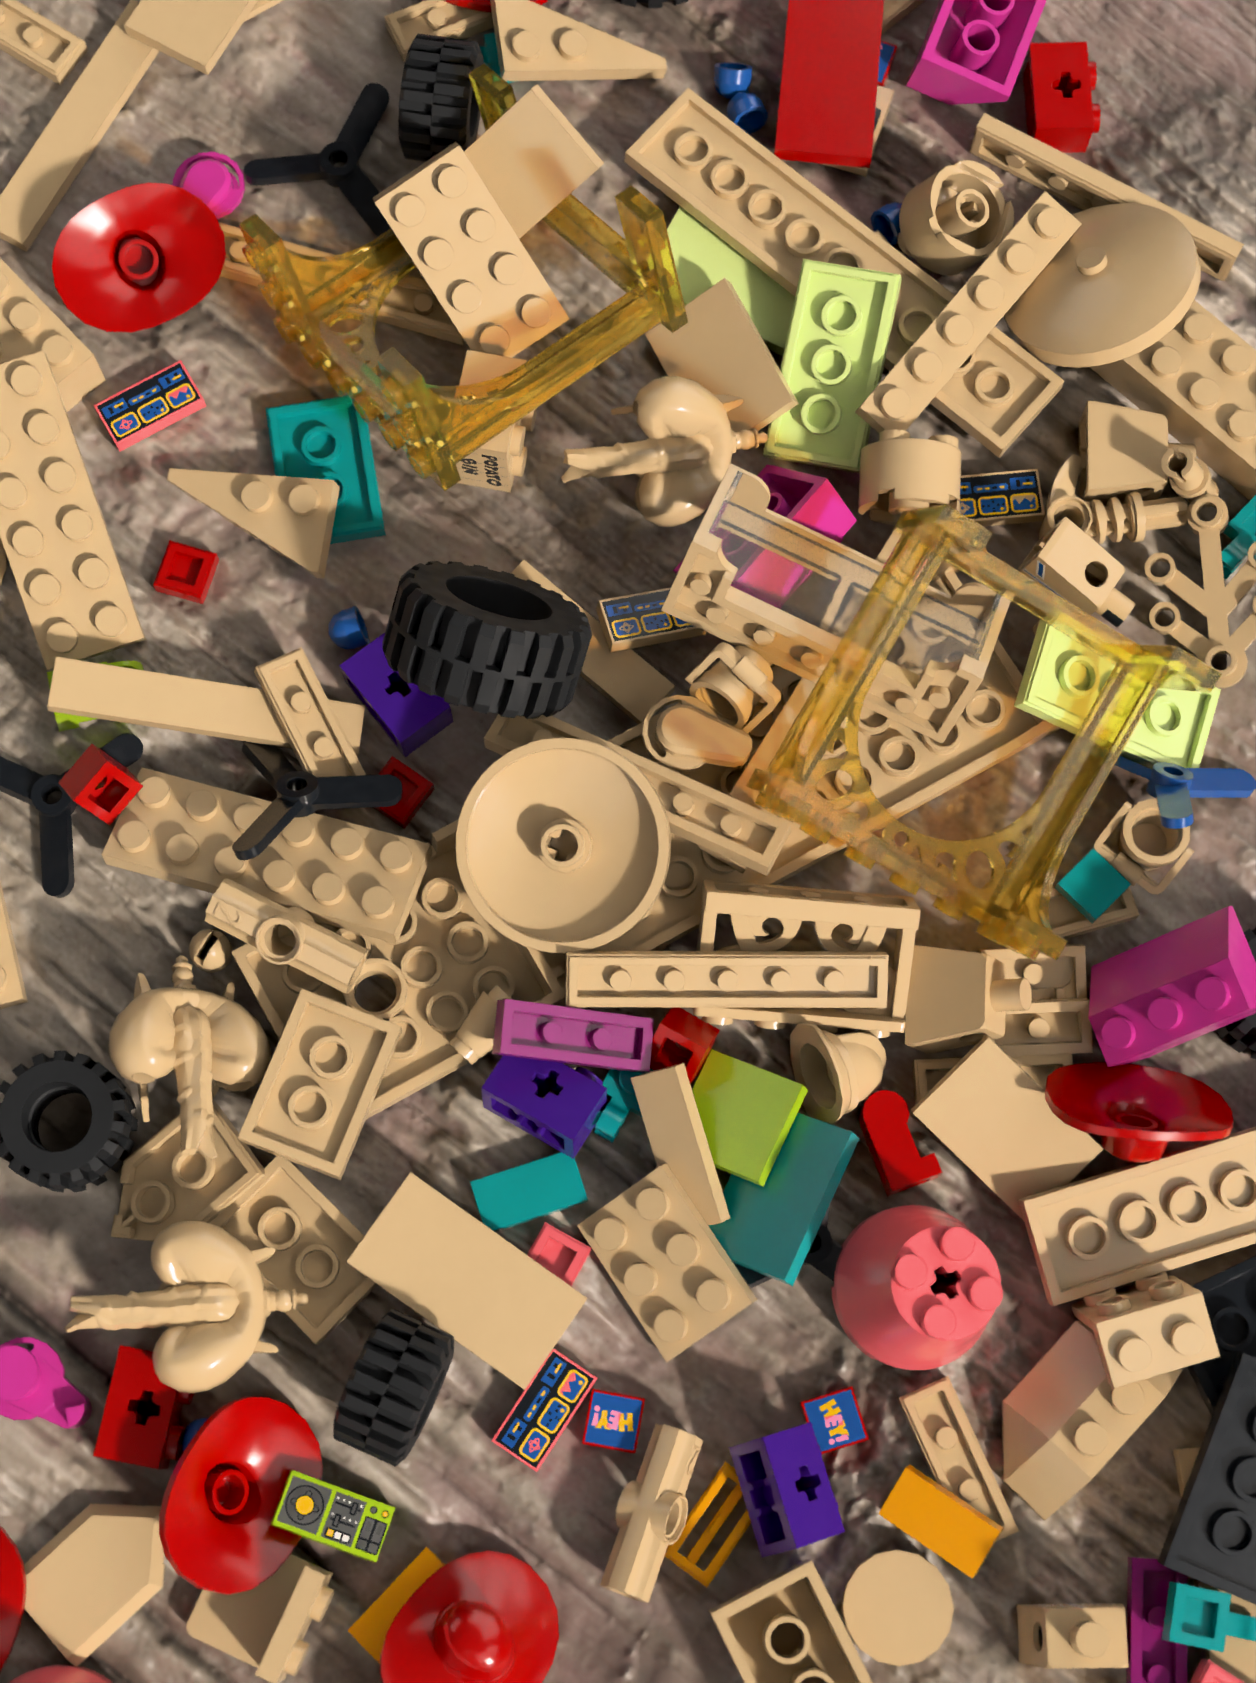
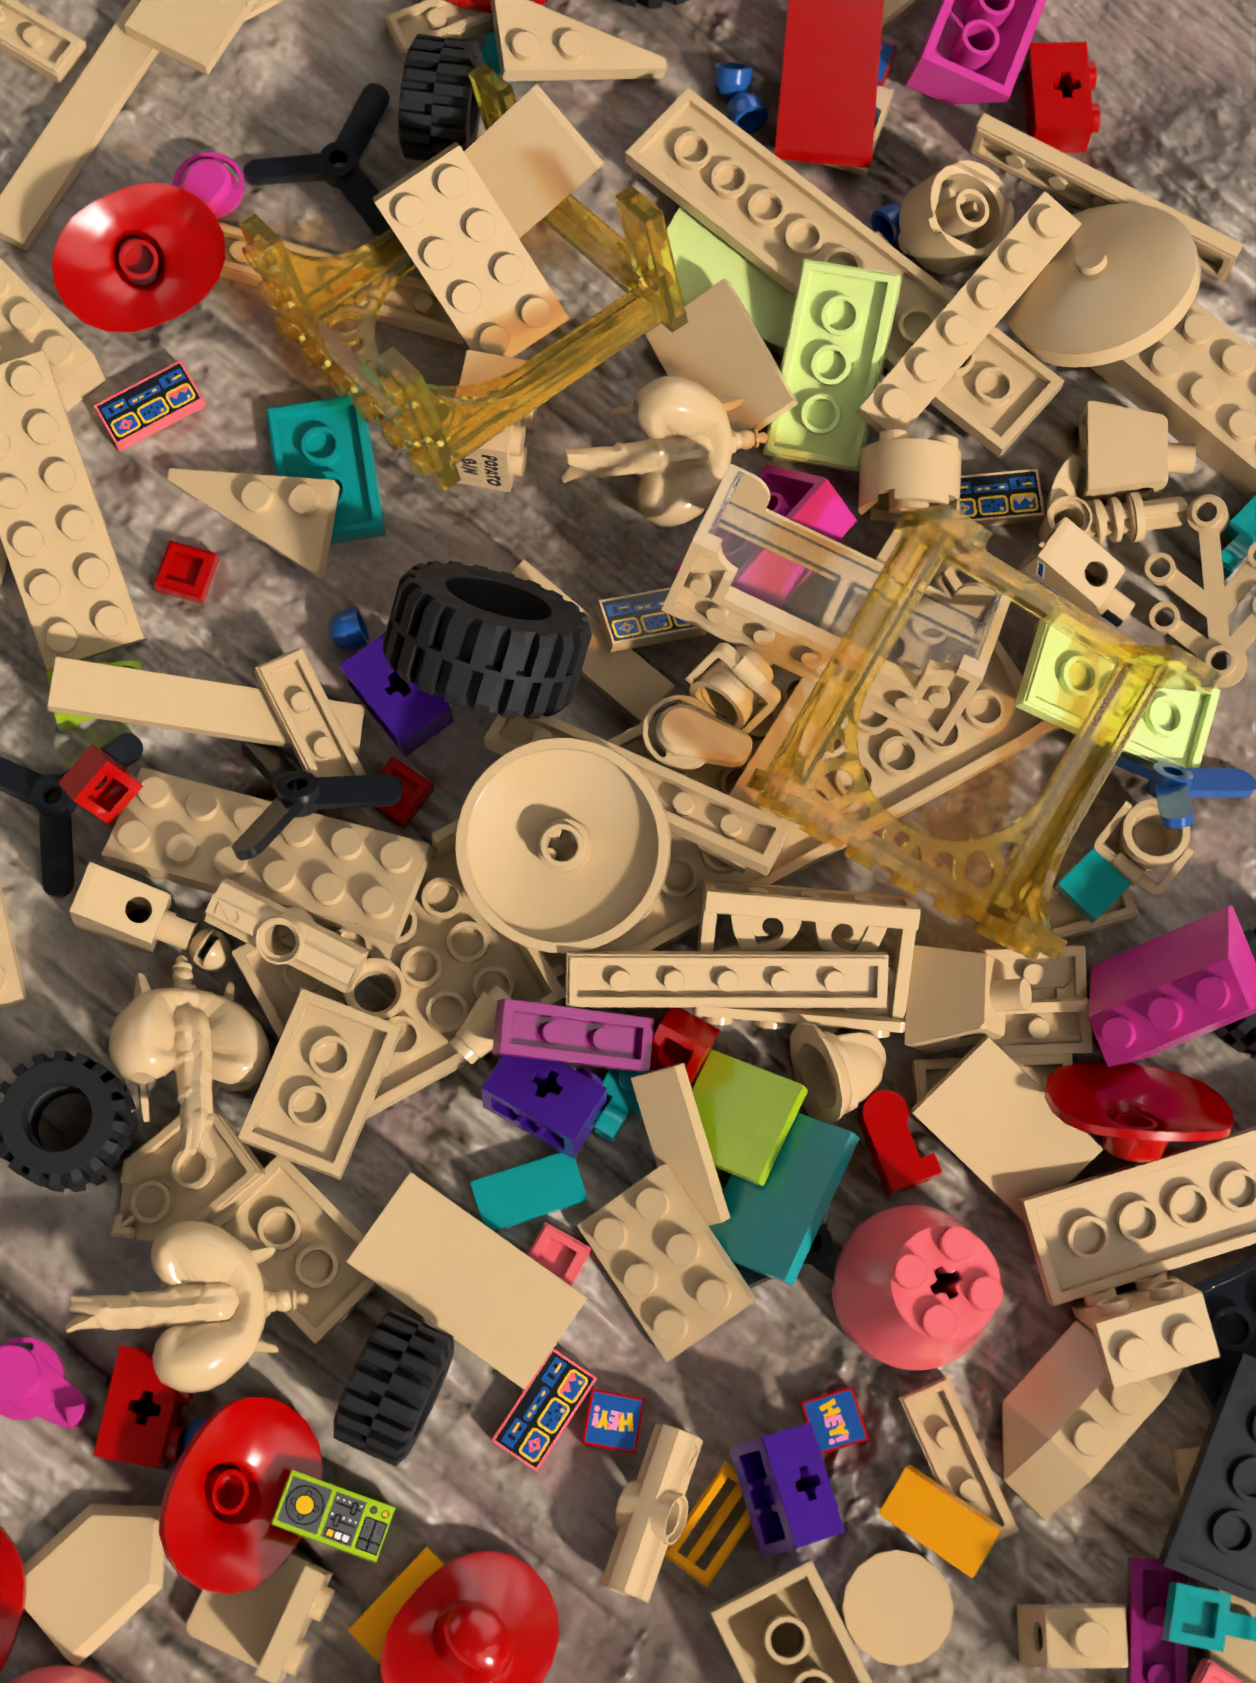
tan pin [1161,446,1219,509] -> none
none -> tan torso [69,862,197,954]

